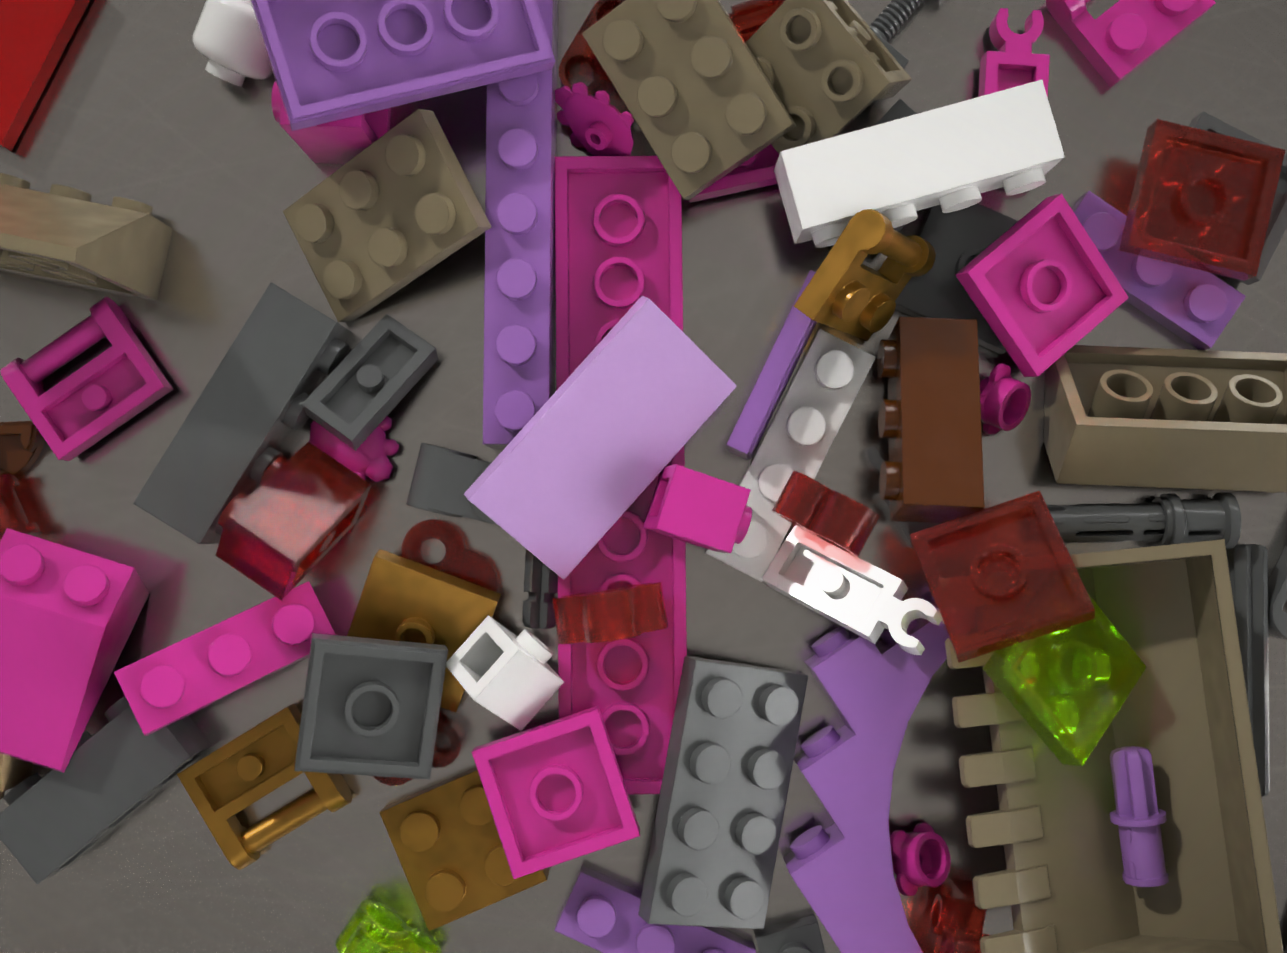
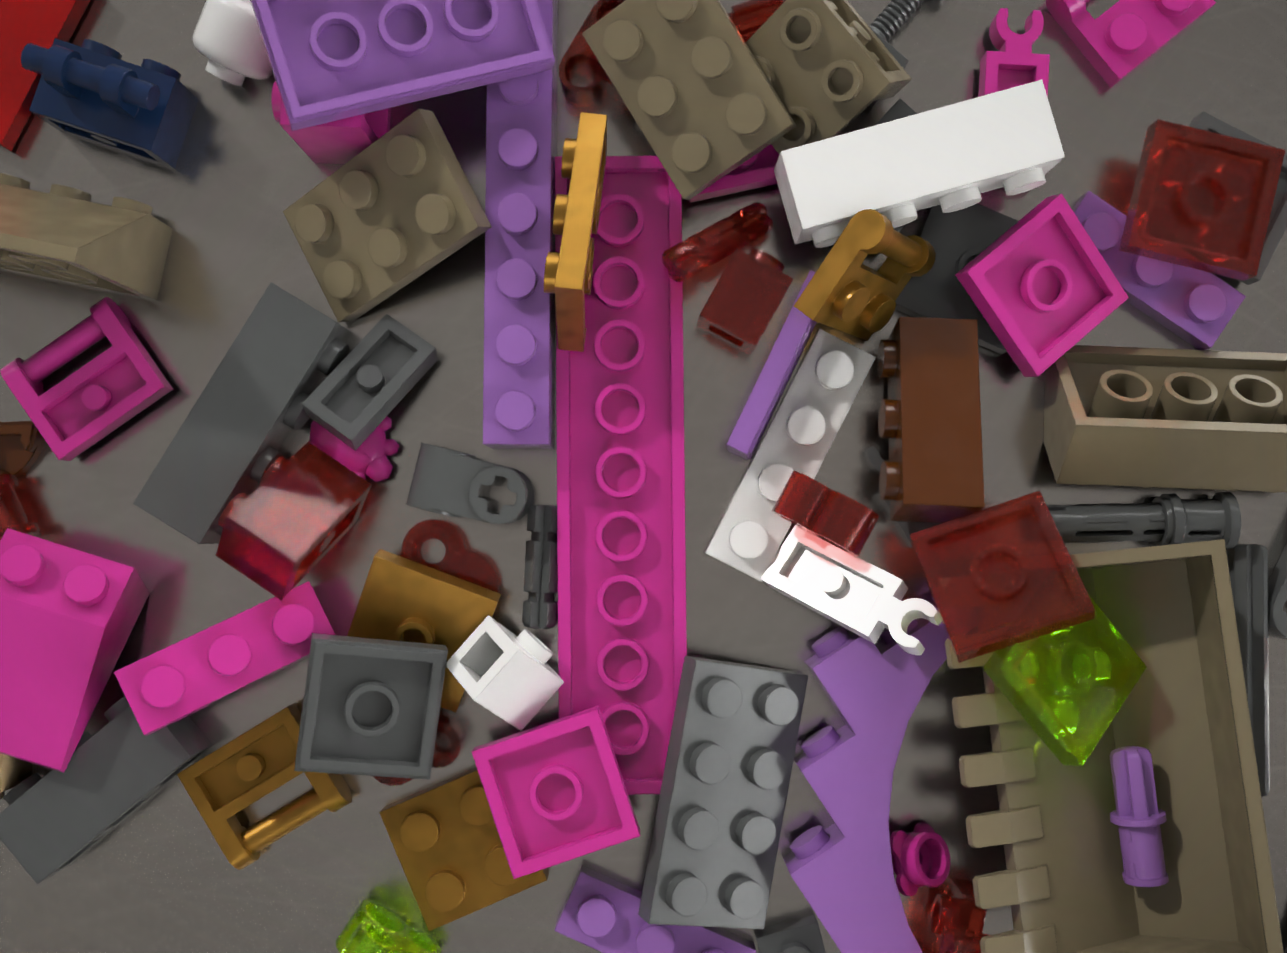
lavender tile [464,296,737,580] -> none
clear red piece [552,582,668,644] -> none
dark pink piece [555,82,634,156] -> none
dark pink brick [643,464,752,553] -> none
dark pink plate [980,363,1031,435] -> none
none -> dark blue brick [21,38,199,169]
none -> pearl gold wing [544,112,607,352]
none -> clear red axle [662,202,773,282]
none -> clear red brick [697,248,793,355]

